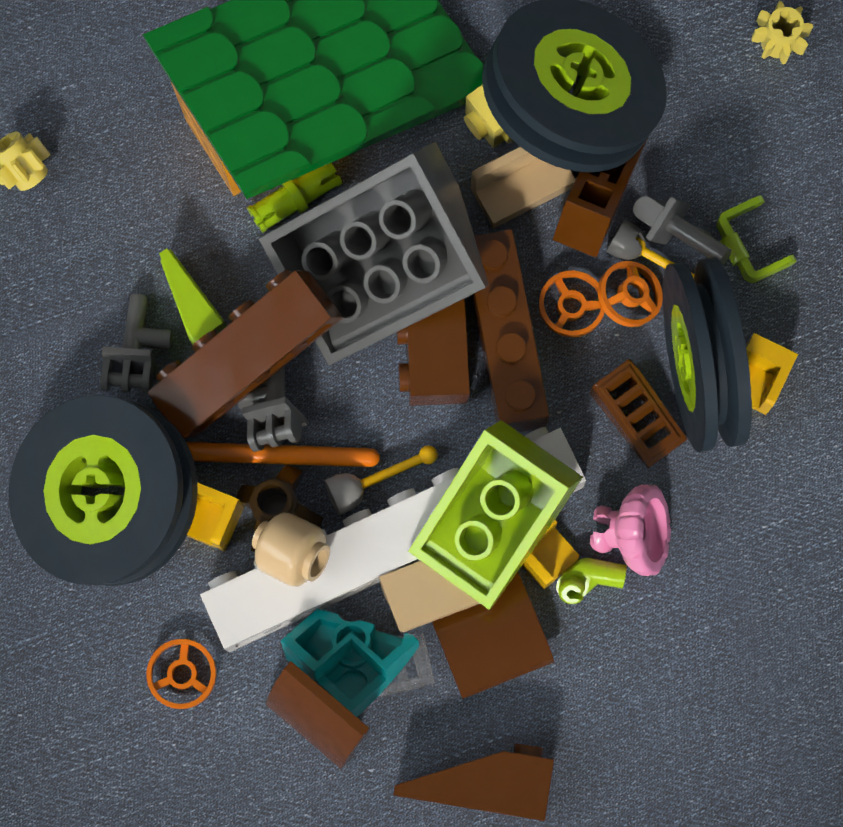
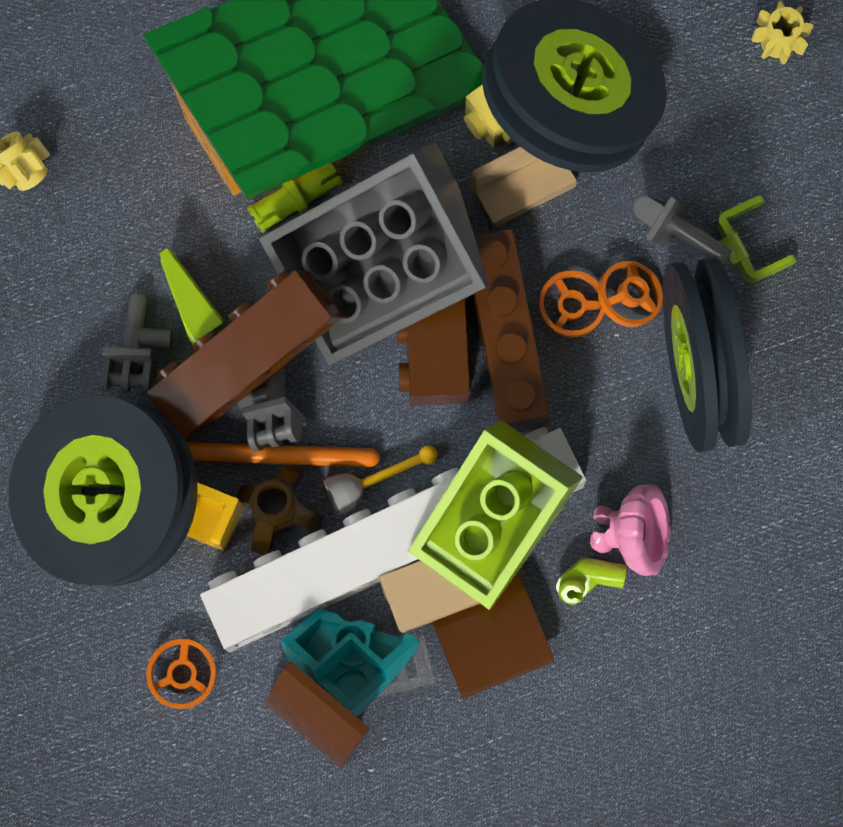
tan head [252,512,330,587] -> none
reddish brown slope [393,743,554,821] -> none
yellow panel [522,520,579,590] -> none
reddish brown slope [552,136,649,258] -> none
reddish brown slope [589,359,687,469] -> none
dark grey hinge [605,219,695,278] -> none
yellow panel [746,333,798,415] -> none

